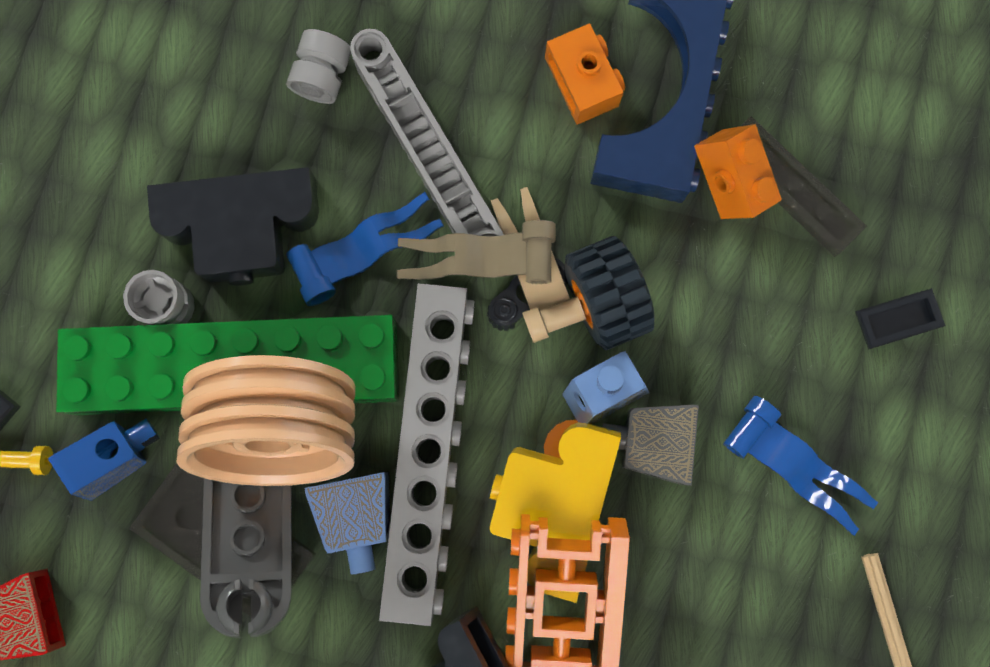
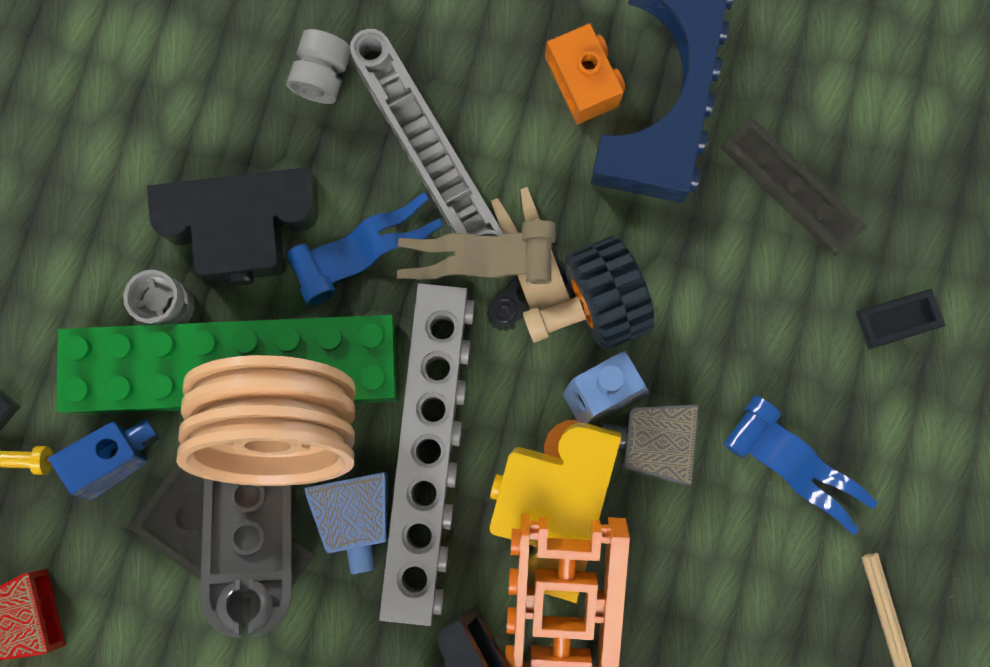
orange brick [694,124,782,219] -> none

